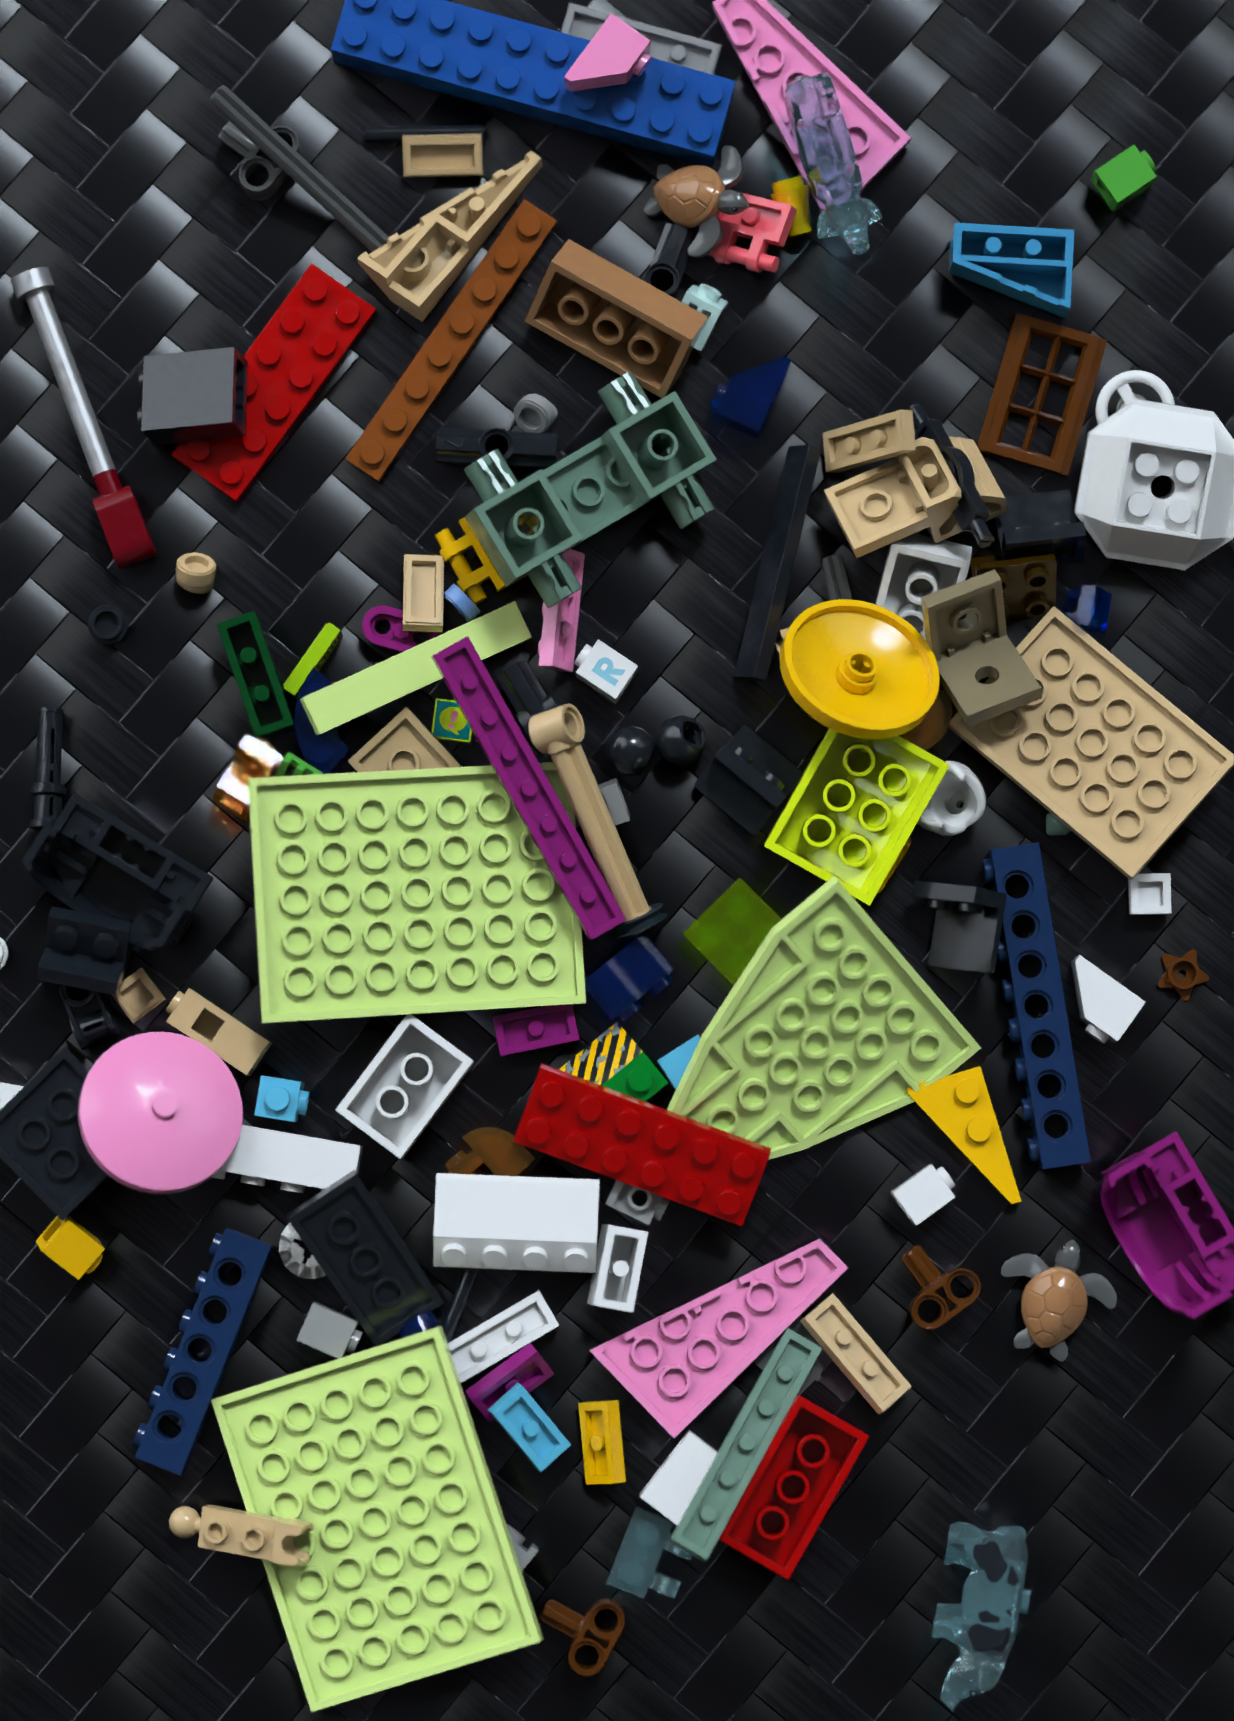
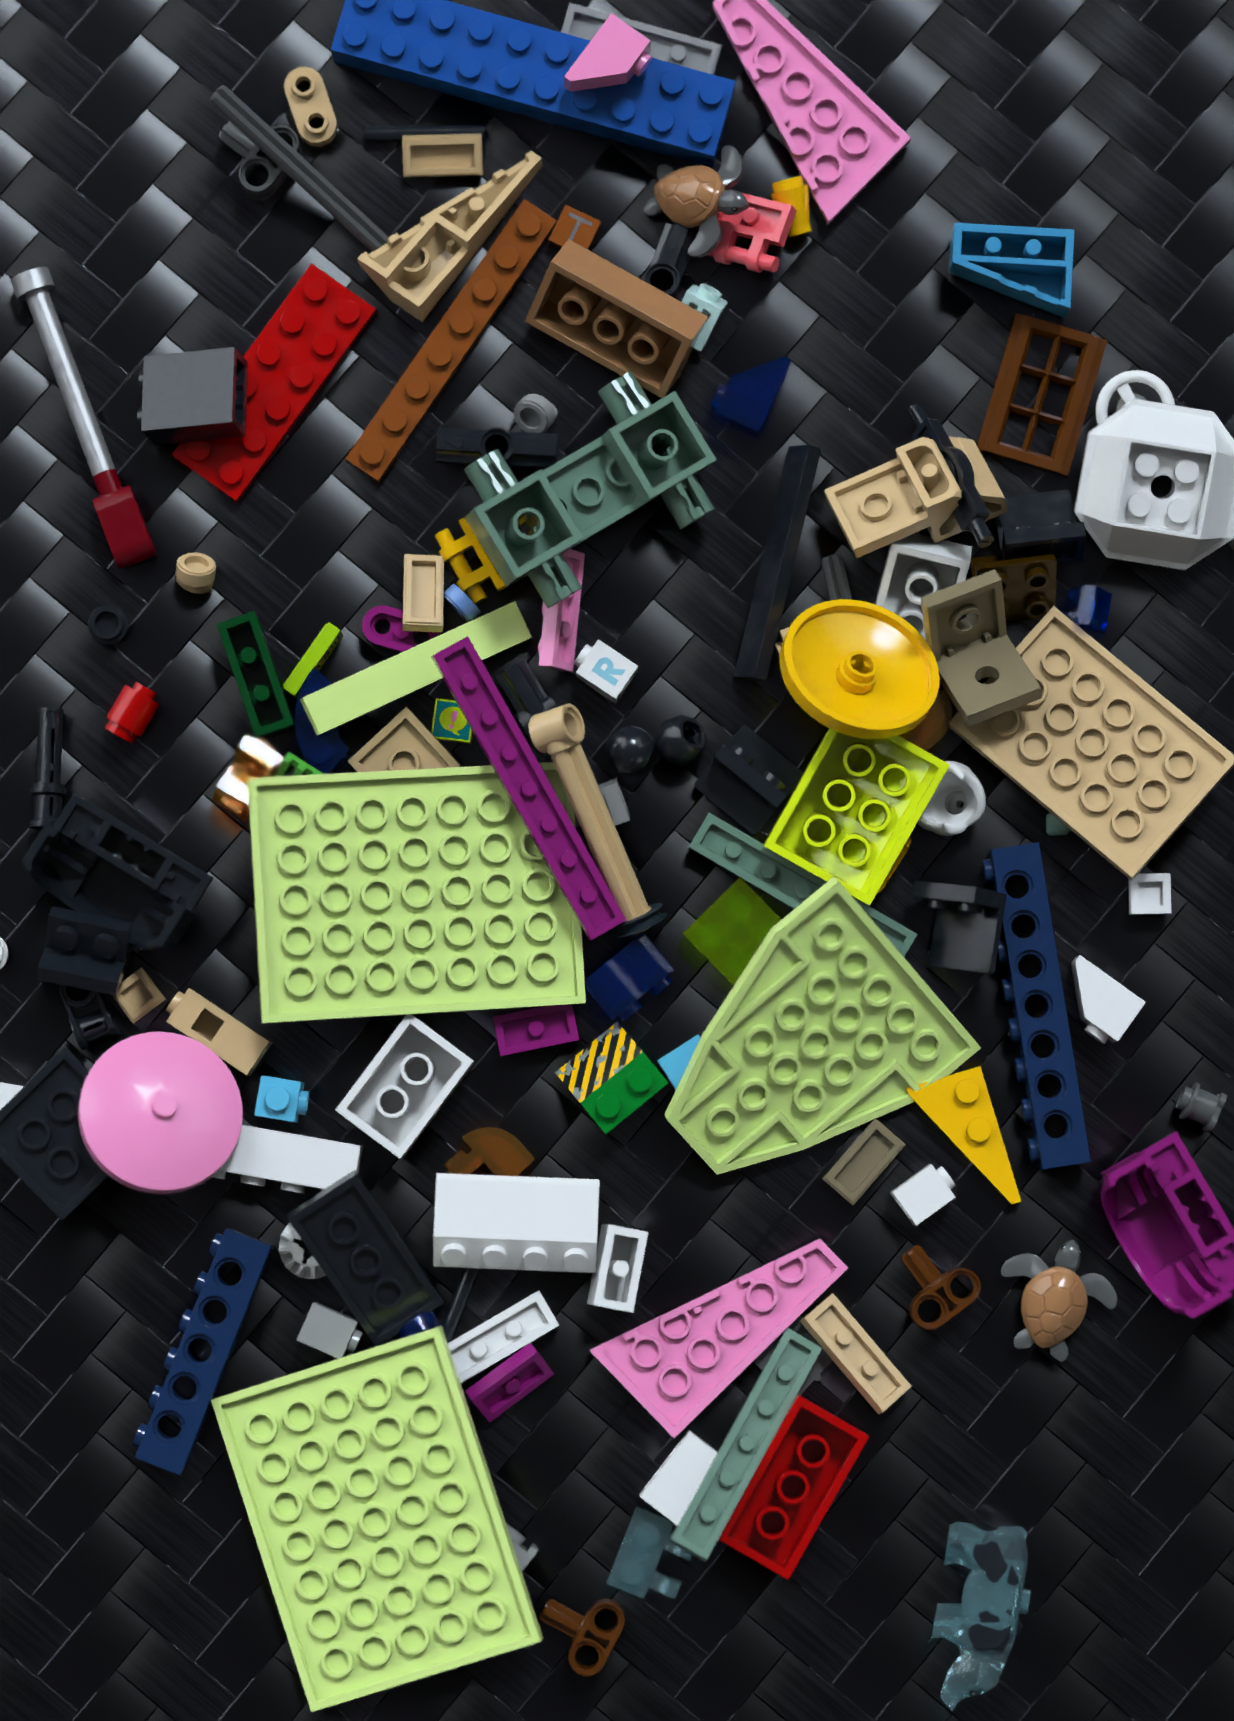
yellow brick [36,1216,105,1280] -> none
tan plate [169,1505,314,1567] -> none
medium azure plate [488,1383,571,1472] -> none
red plate [513,1064,771,1226] -> none
yellow plate [578,1400,626,1484] -> none
light grey brick [605,1180,670,1225] -> none
clear light blue animal [784,72,882,255] -> none
tan plate [823,410,916,473] -> none
bright green brick [1091,145,1157,212] -> none
reddish brown plate [1158,949,1209,1001] -> none
none -> red brick [105,682,160,744]
none -> tan plate [284,67,337,146]
none -> dark orange tile [548,205,601,250]
none -> sand green plate [688,813,917,957]
none -> dark tan tile [822,1118,906,1205]
none -> dark grey brick [1175,1082,1227,1132]

